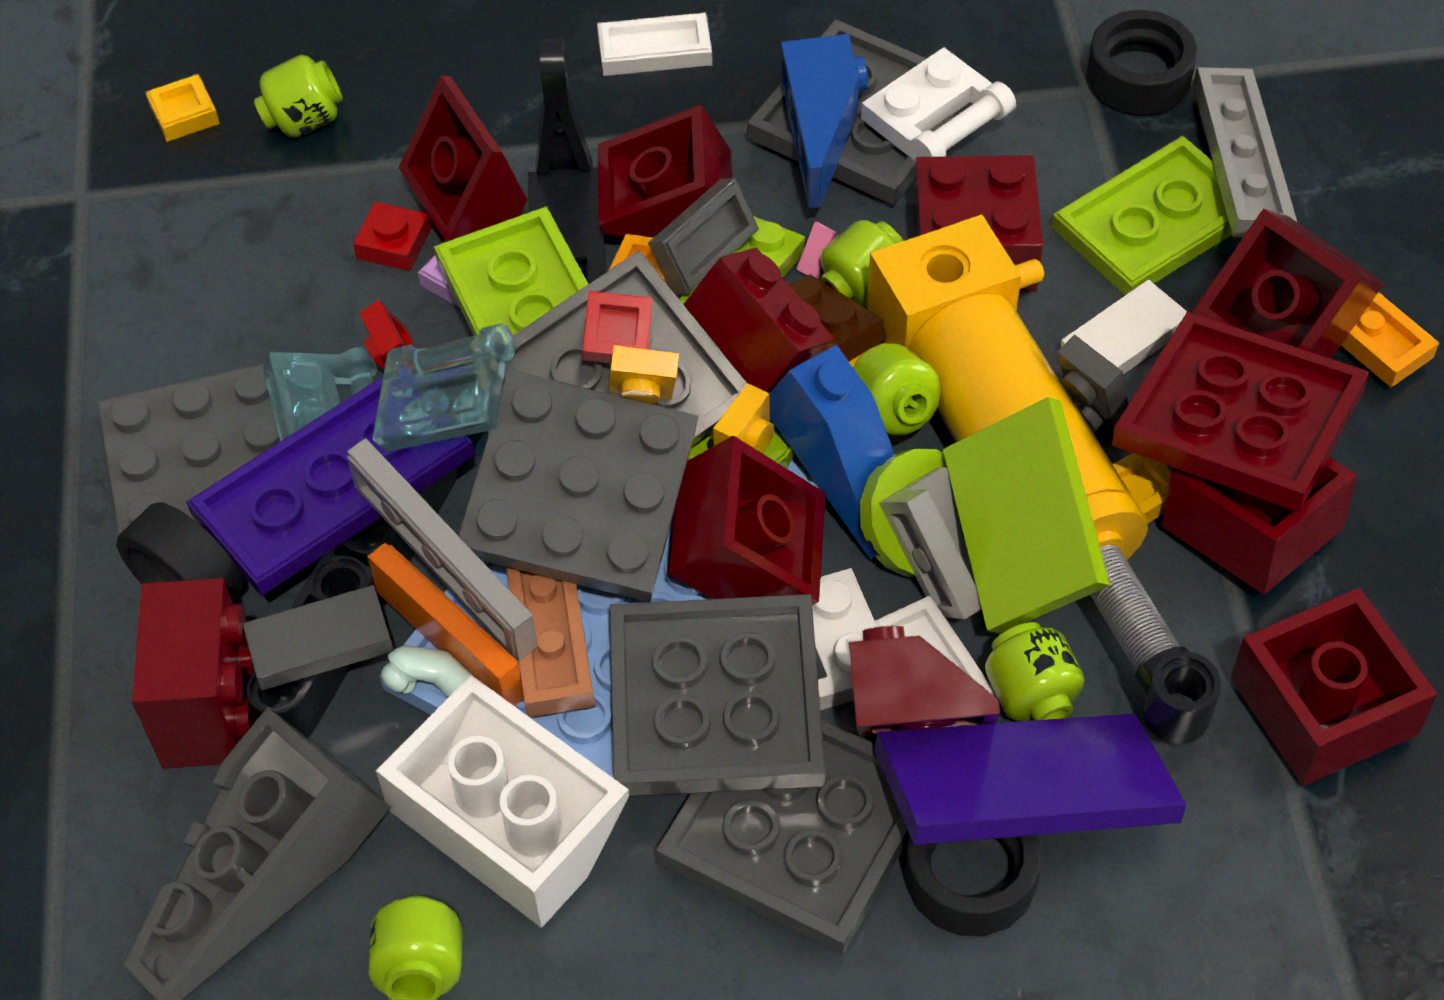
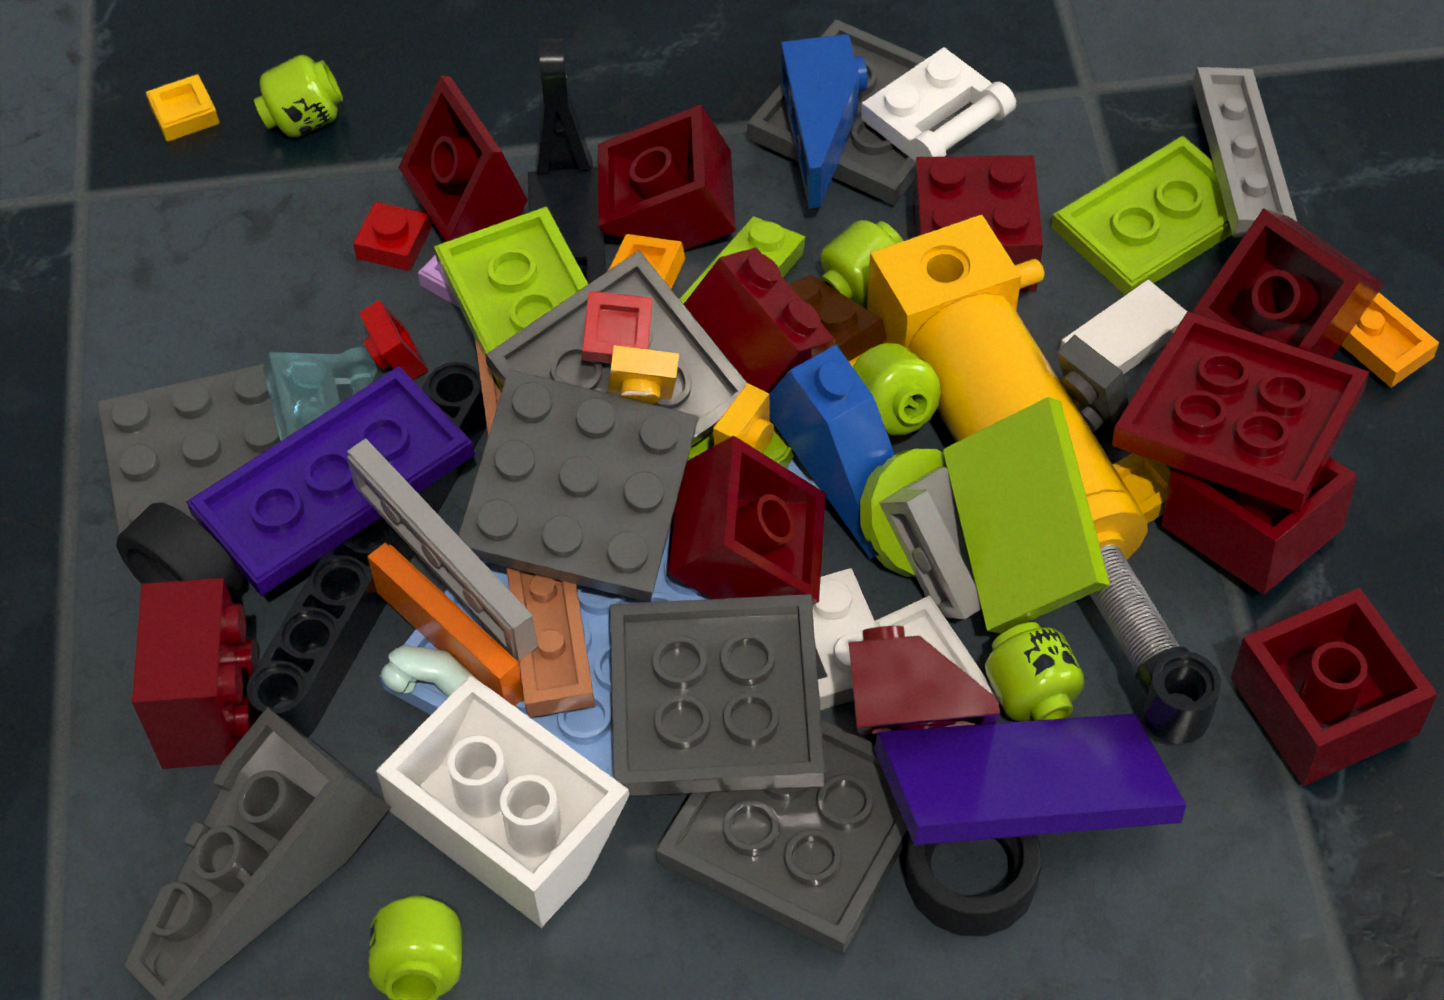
dark grey tile [243,585,393,691] -> none
clear light blue plate [372,323,515,452] -> none
white tile [597,13,712,76] -> none
dark grey tile [648,178,759,295] -> none
bright pink piece [796,222,836,279] -> none
black tyre [1086,9,1198,115] -> none

